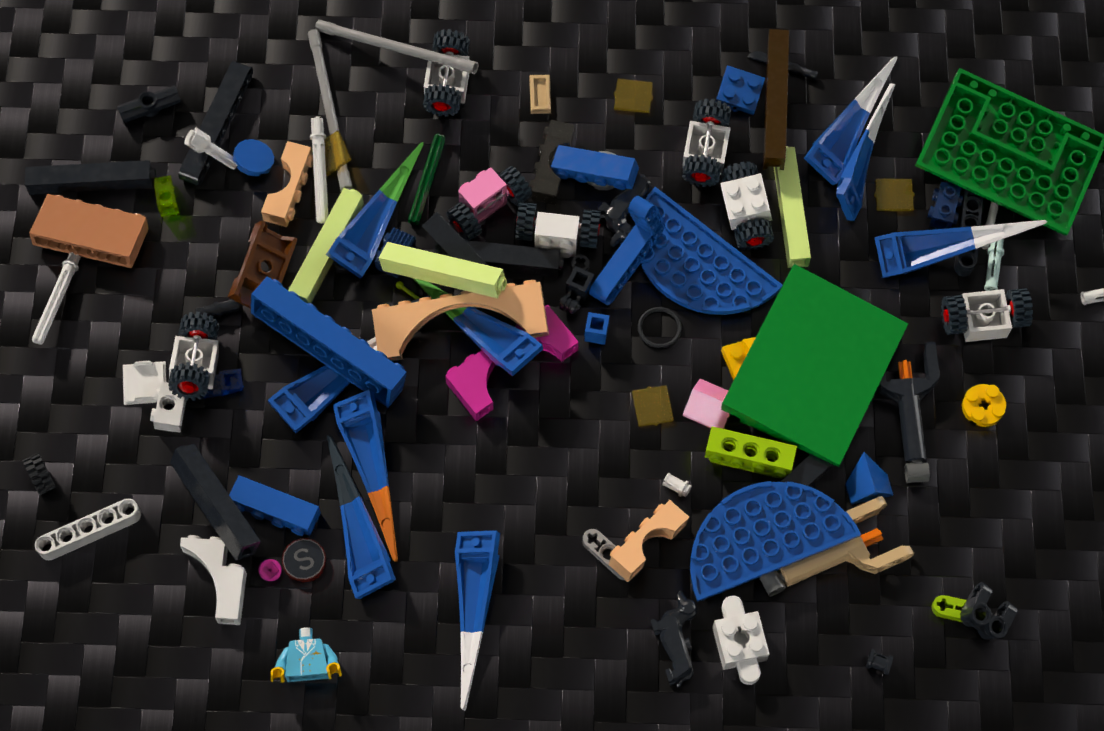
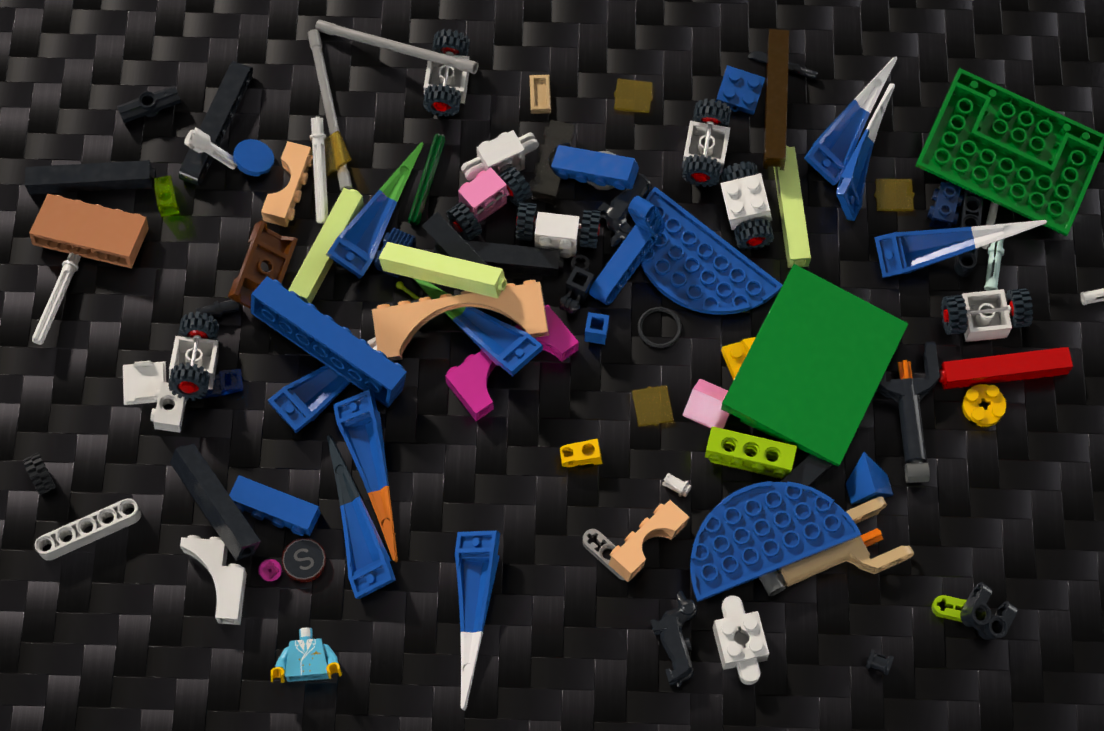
none -> white brick [461,130,539,181]
none -> yellow leg [560,439,602,467]
none -> red brick [939,347,1073,389]

